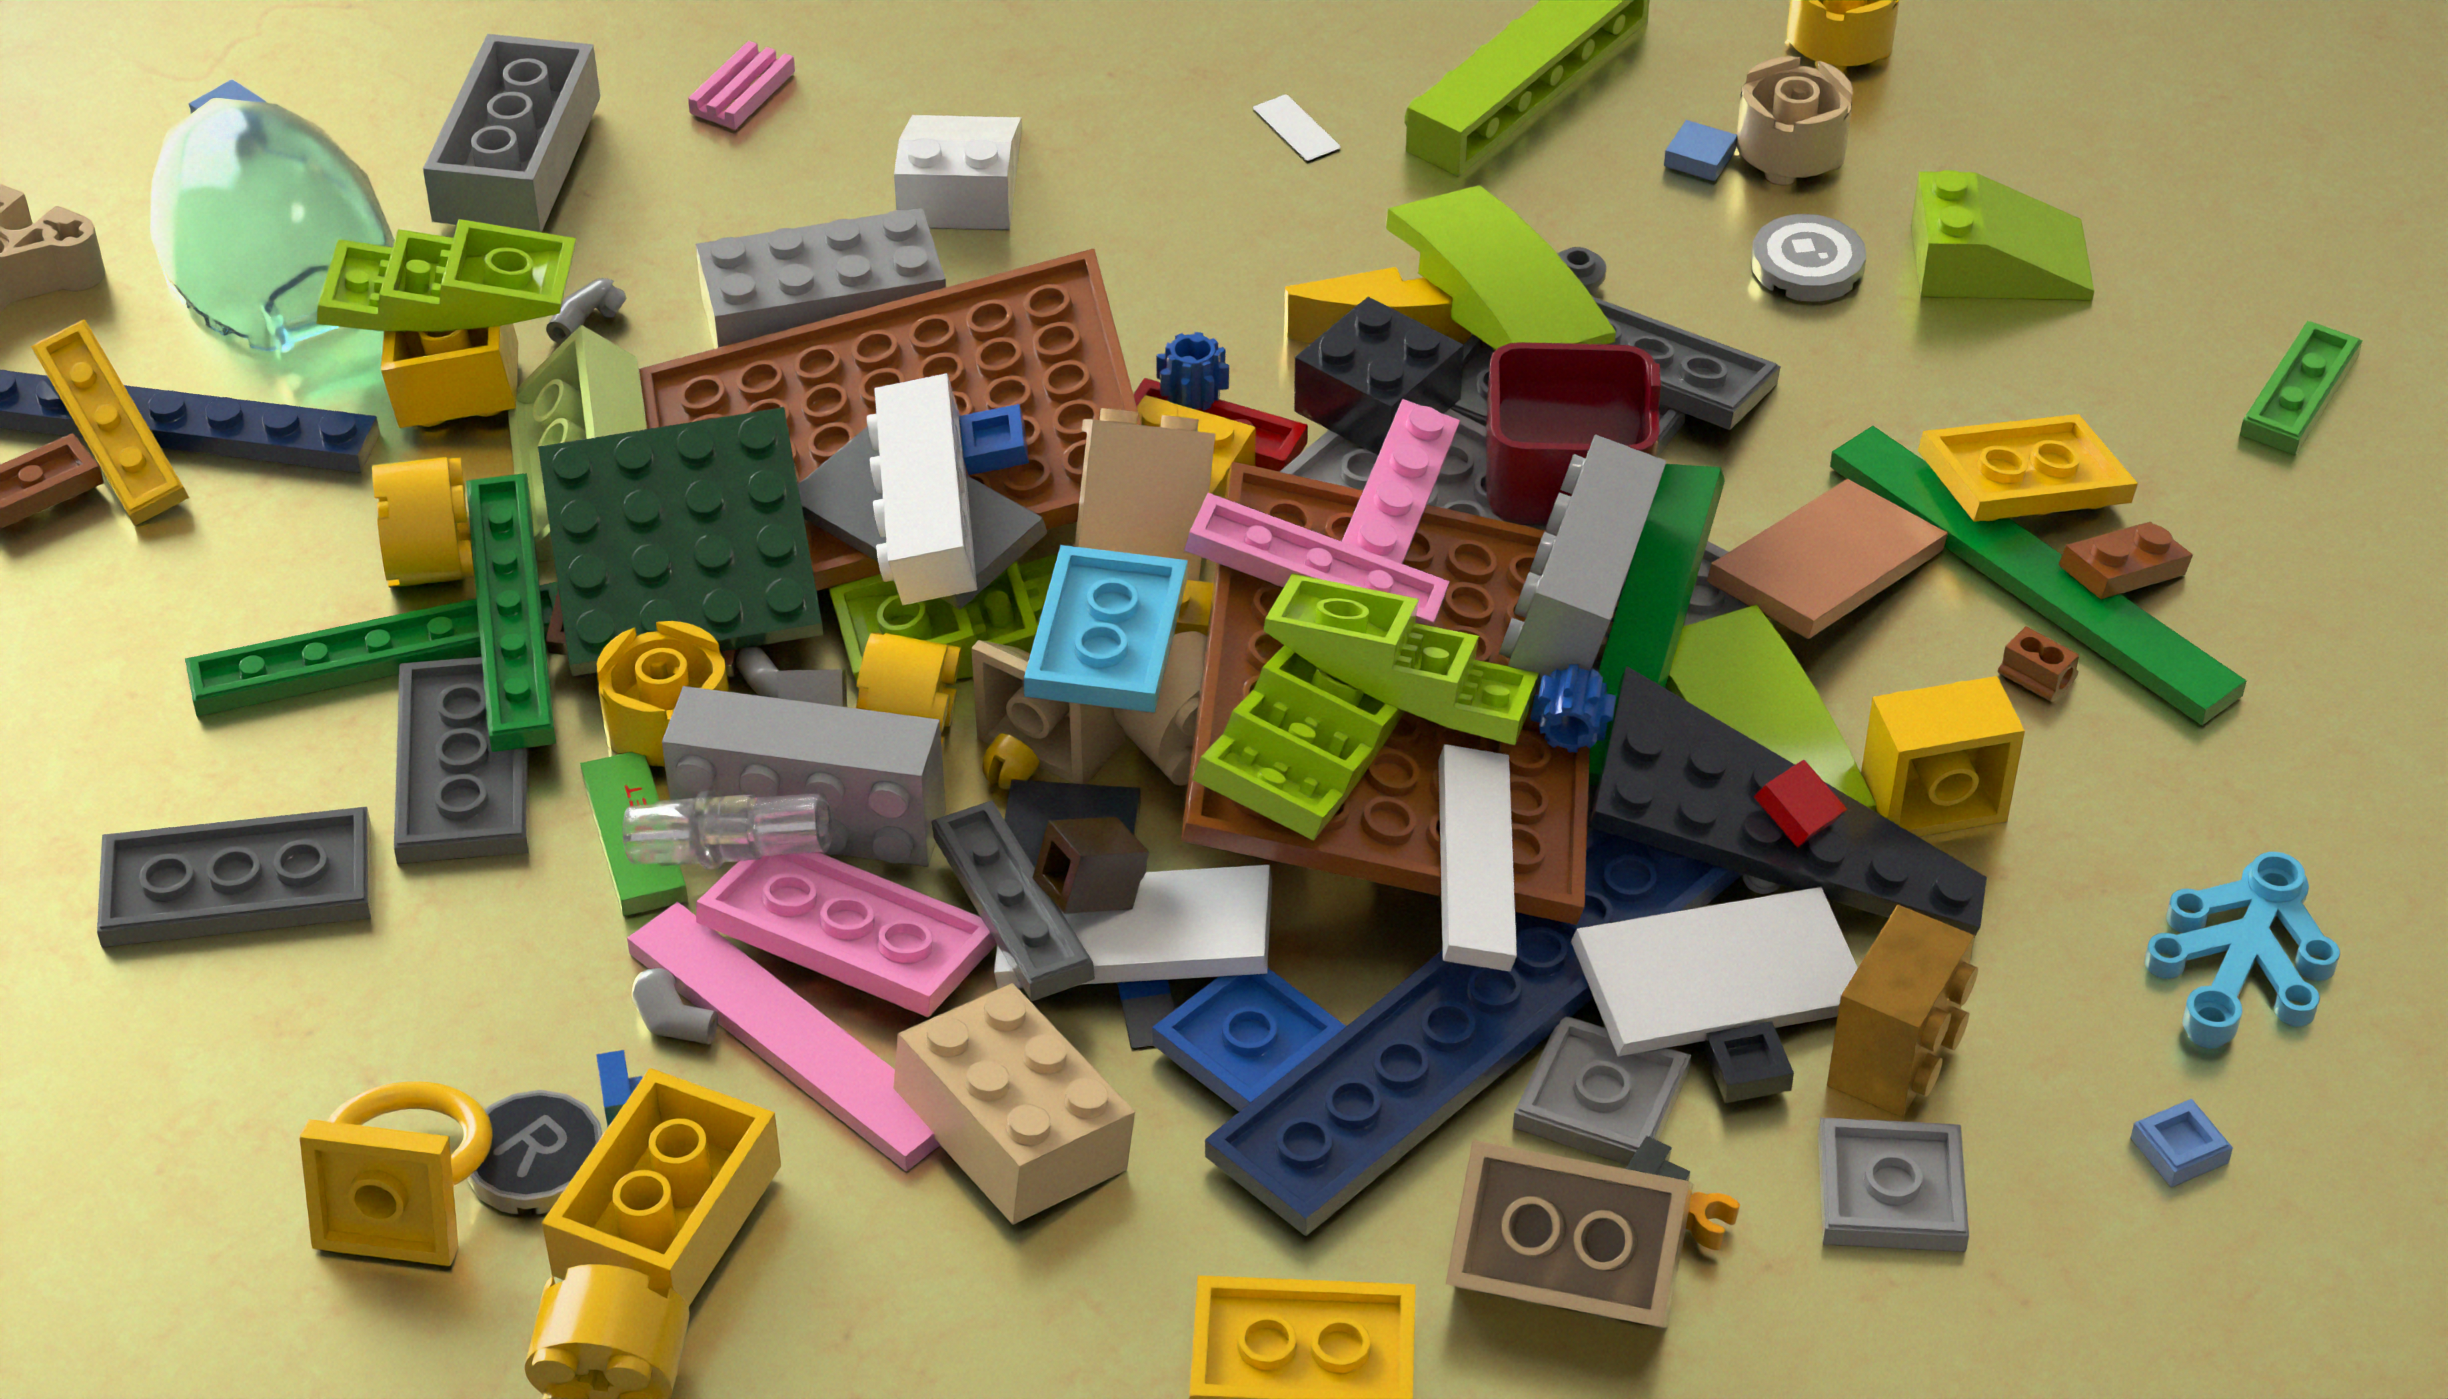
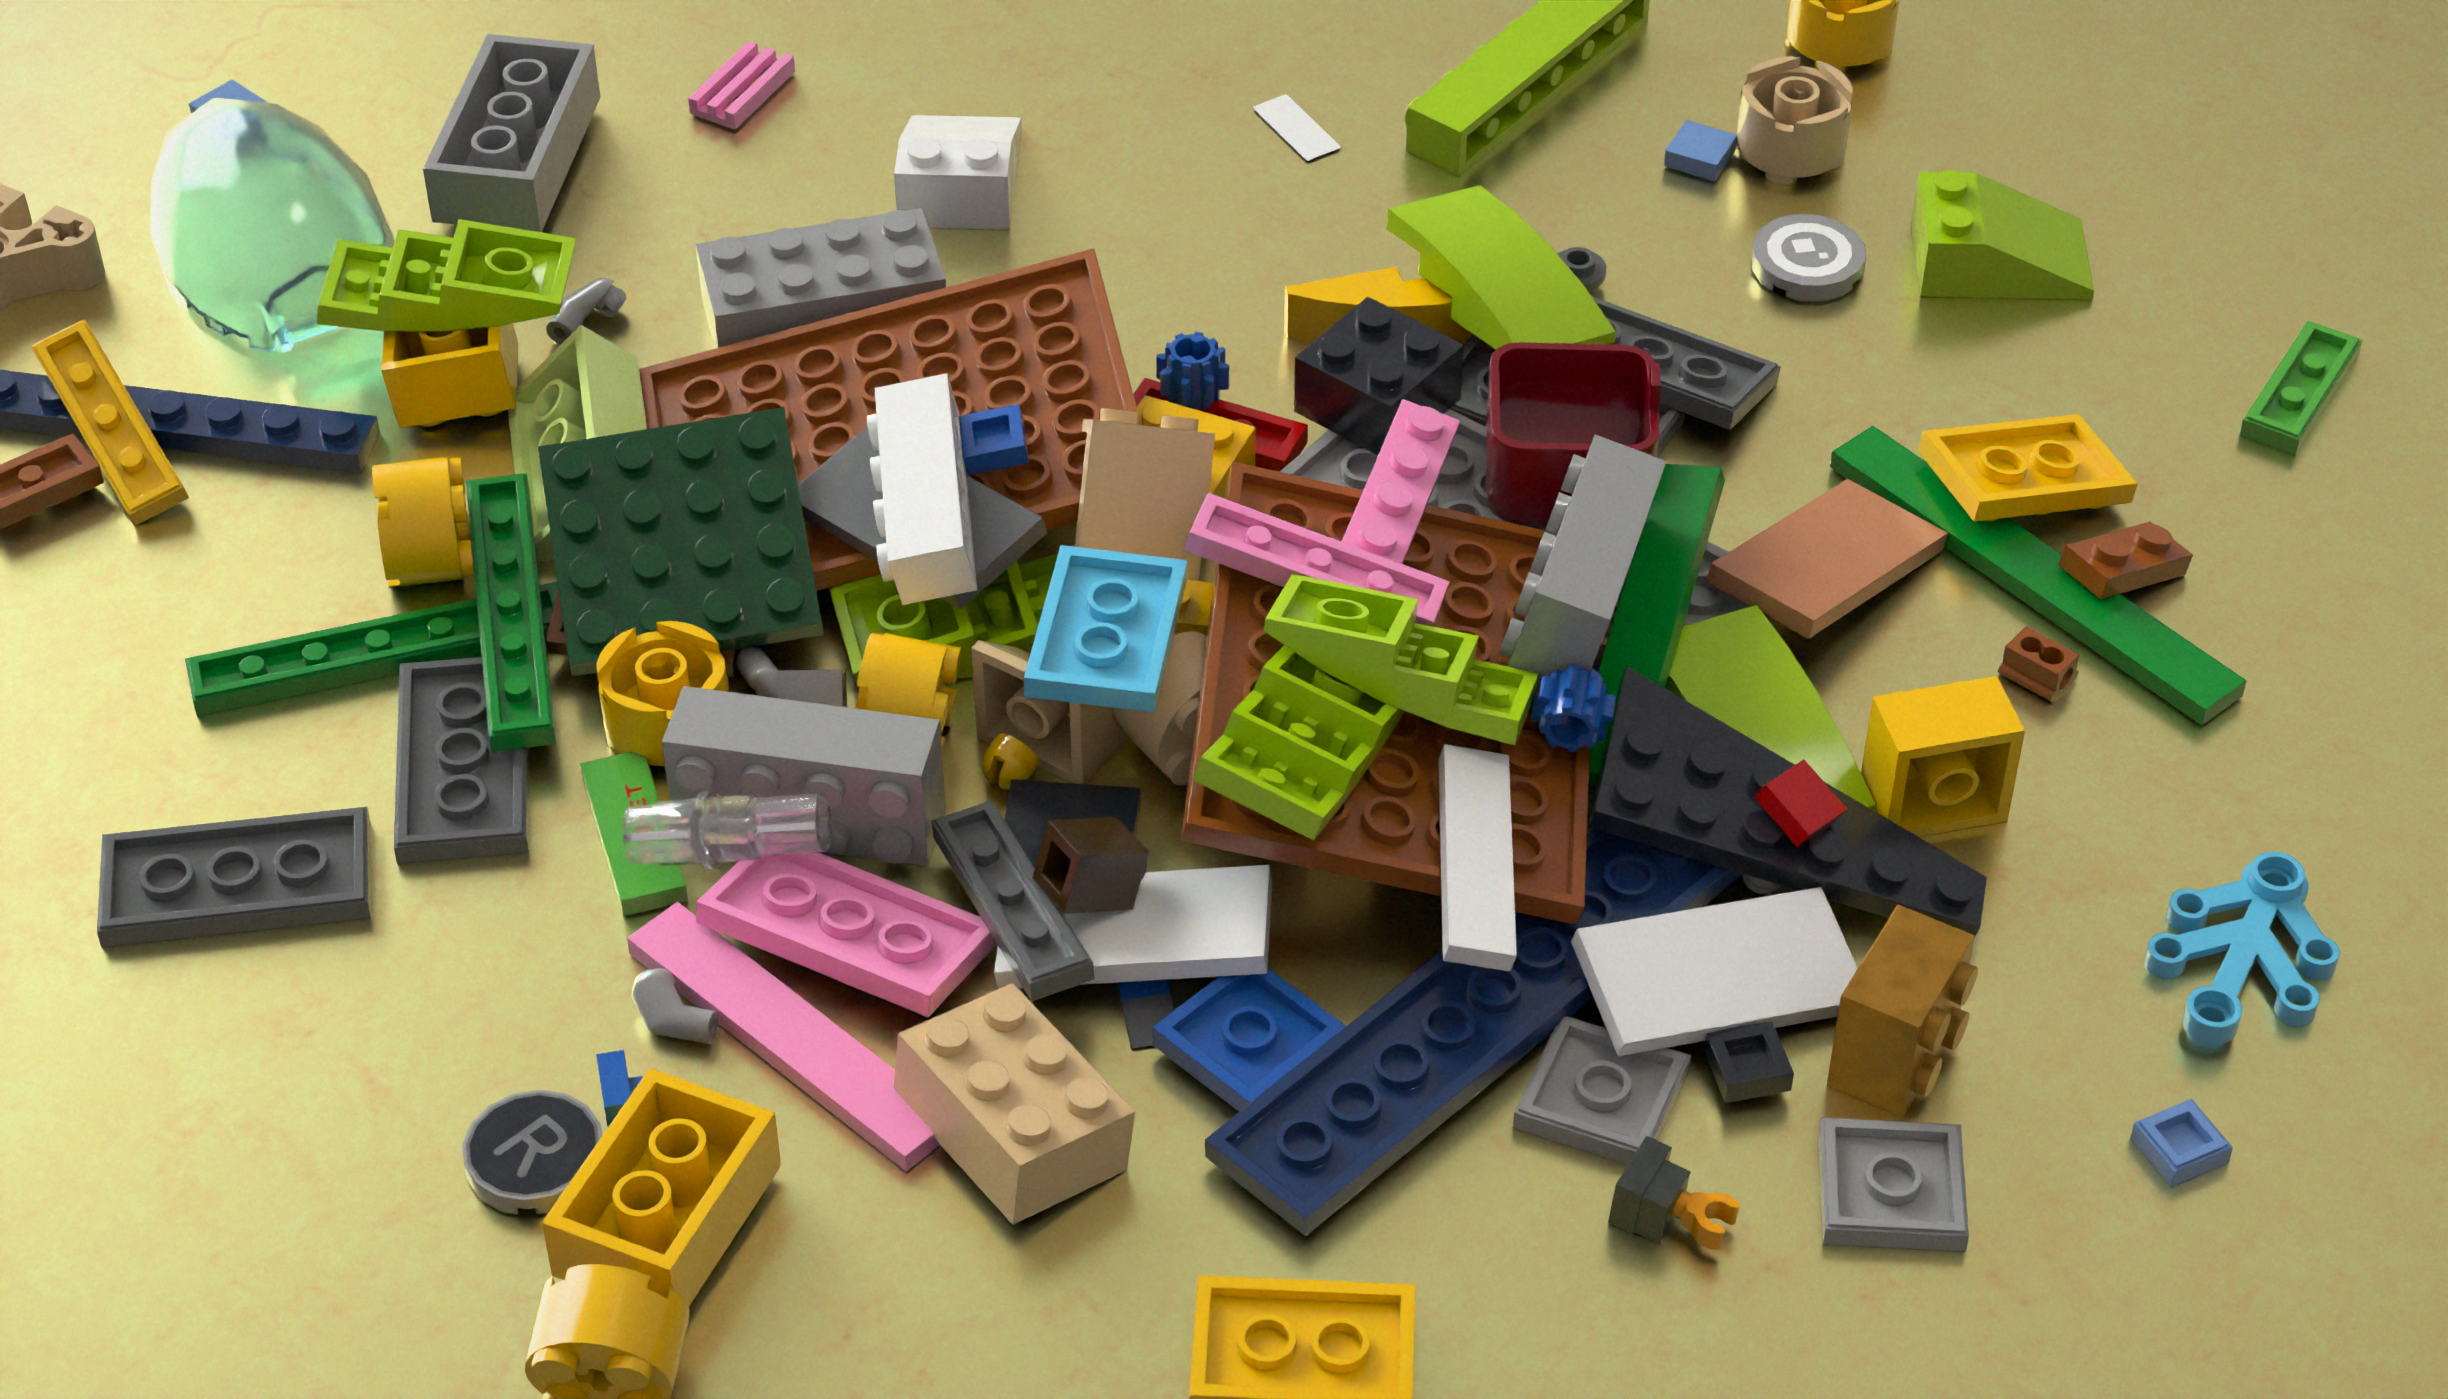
yellow tile [299,1081,493,1266] -> none
tan brick [1445,1140,1694,1328] -> none

